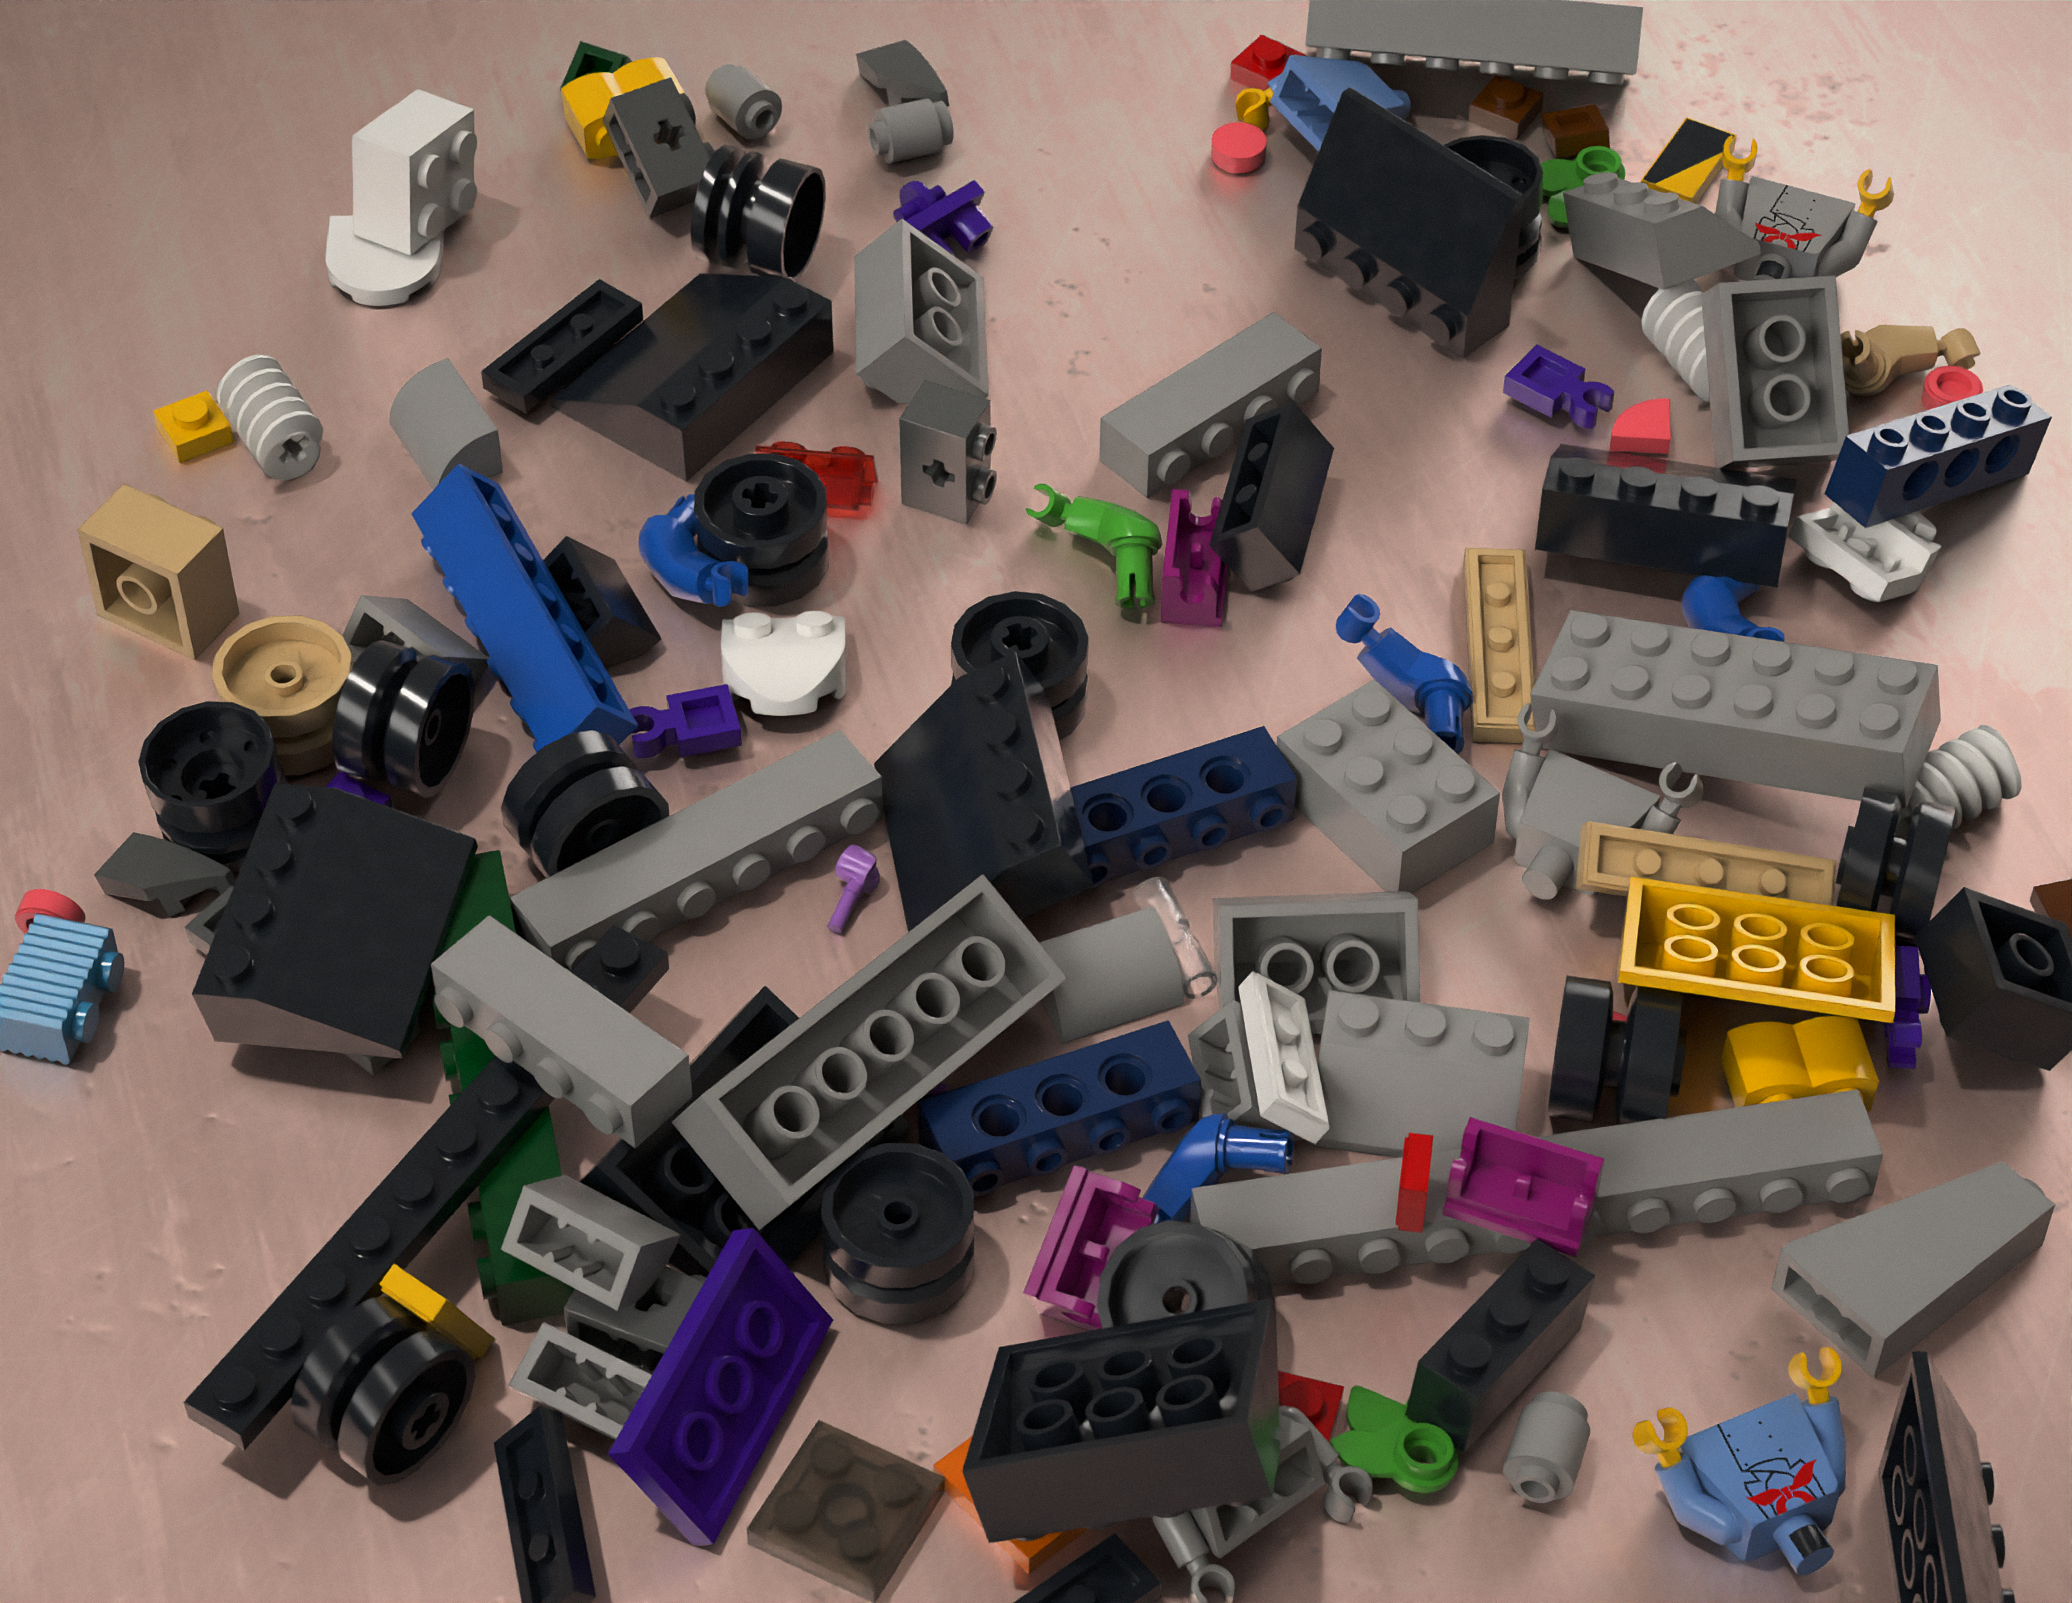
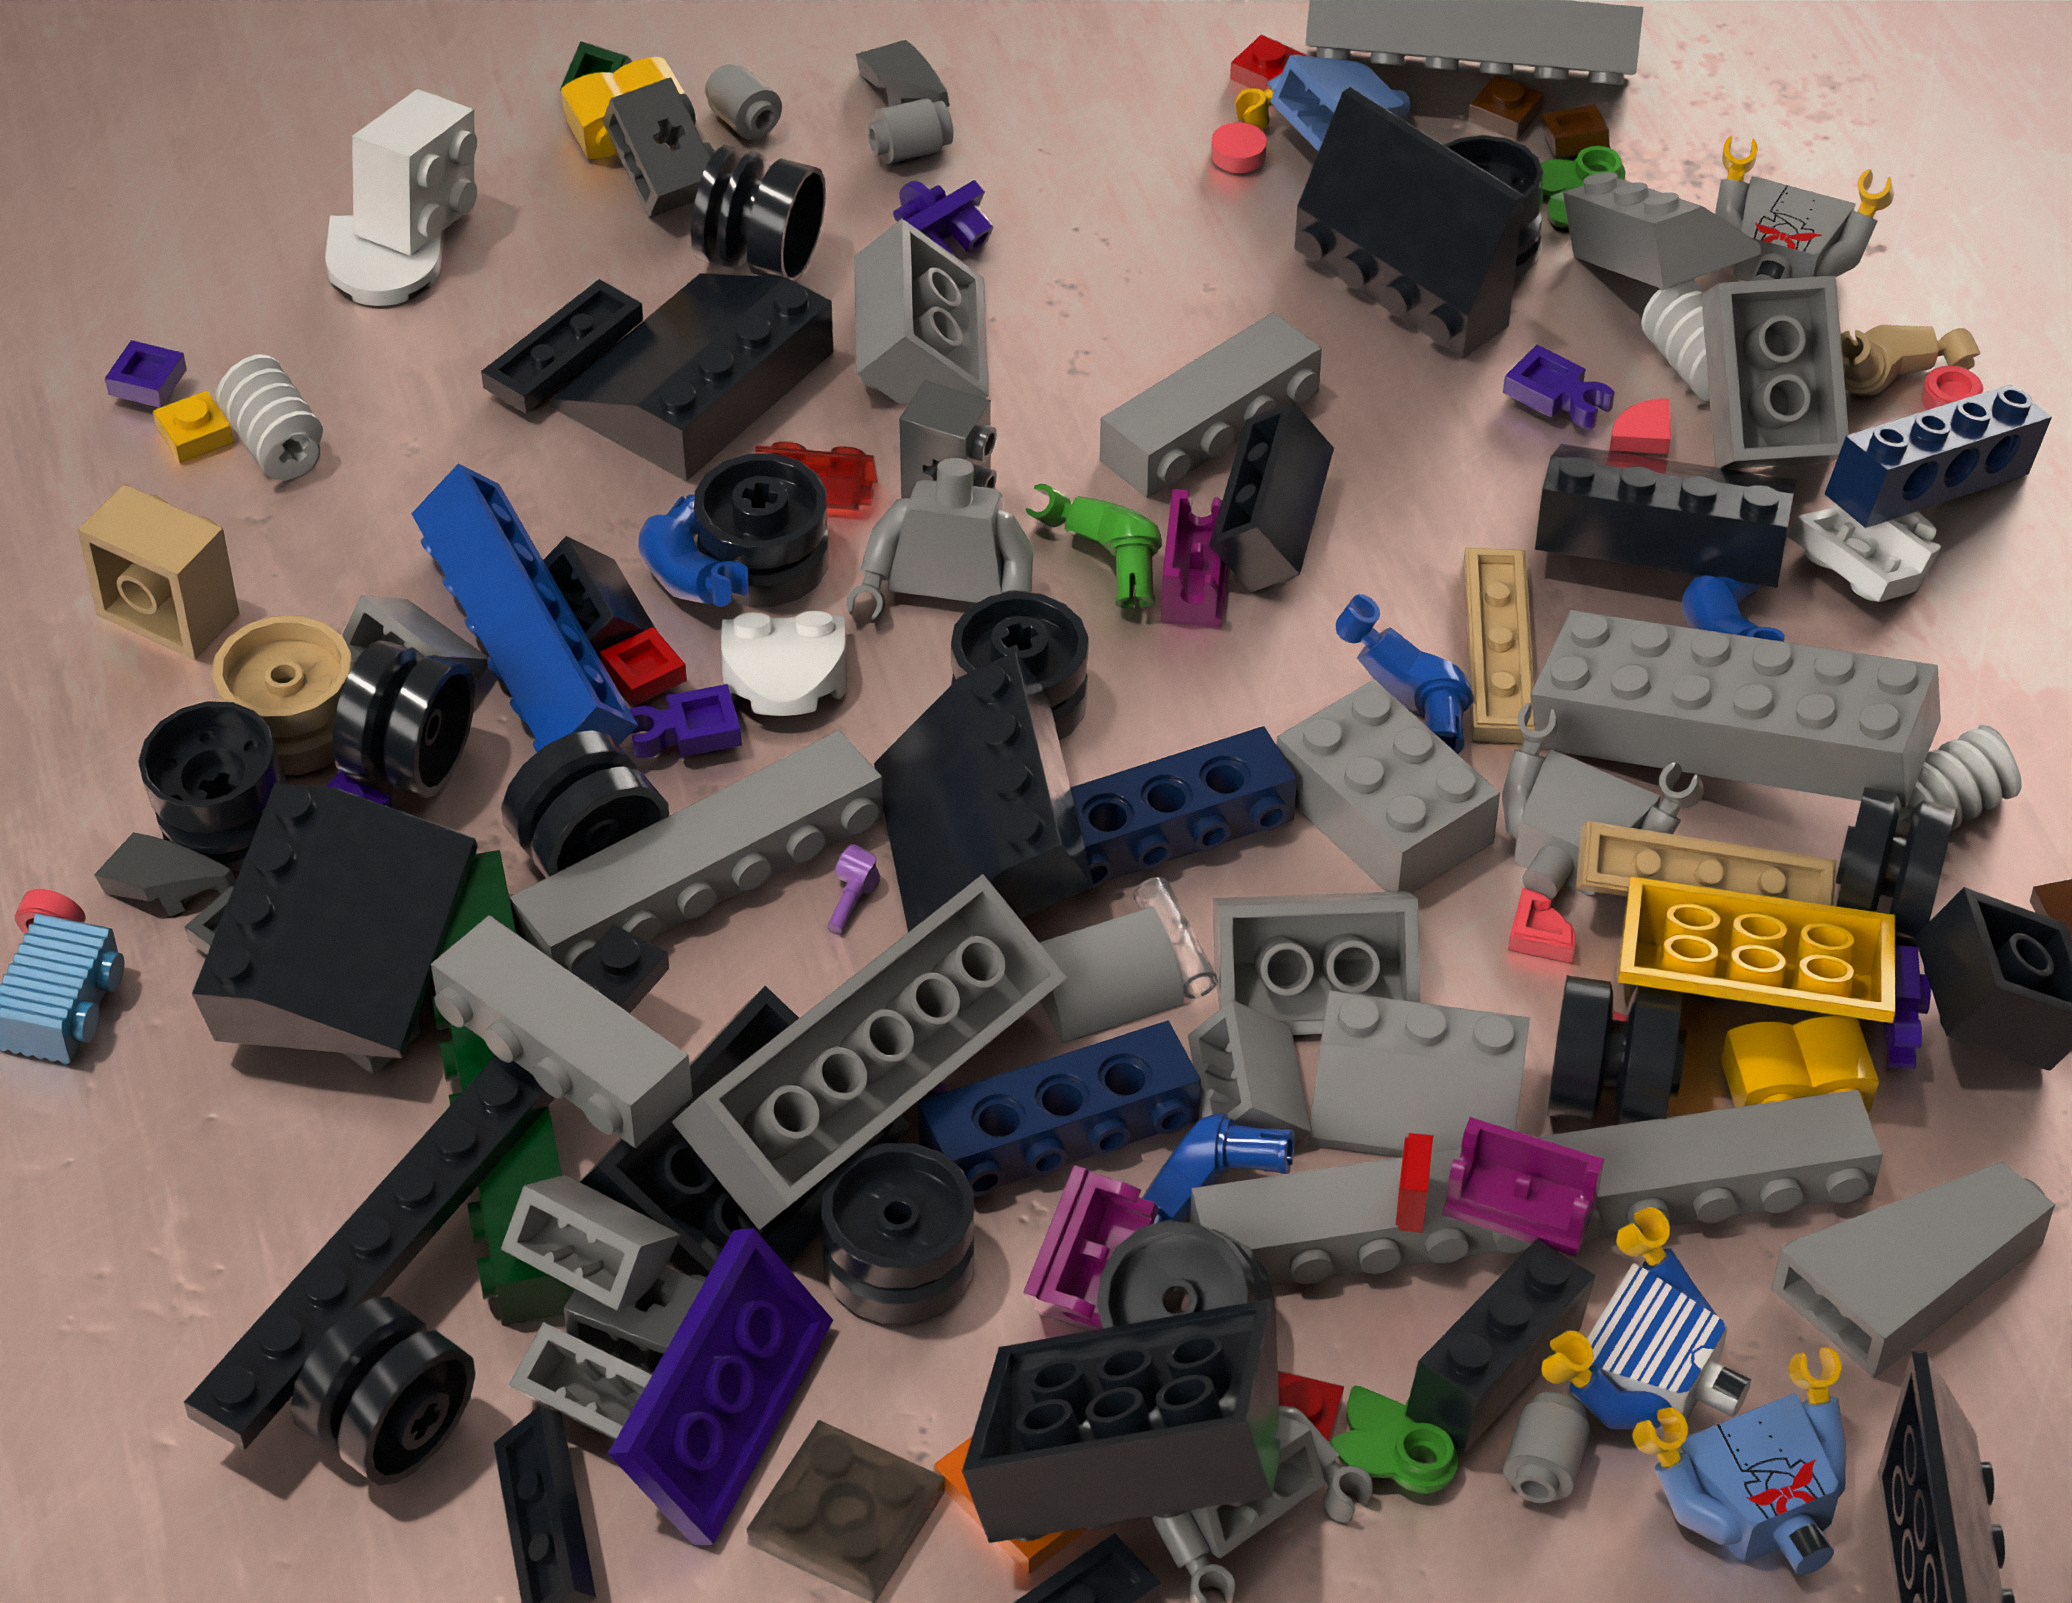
yellow tile [379,1264,495,1359] -> none
light grey brick [389,358,503,490] -> none
white tile [1238,972,1330,1144] -> none
tile [1641,117,1737,204] -> none
none -> dark purple plate [105,340,187,408]
none -> red plate [600,627,687,707]
none -> light grey torso [846,458,1033,620]
none -> coral tile [1508,888,1575,964]
none -> torso [1541,1207,1752,1431]

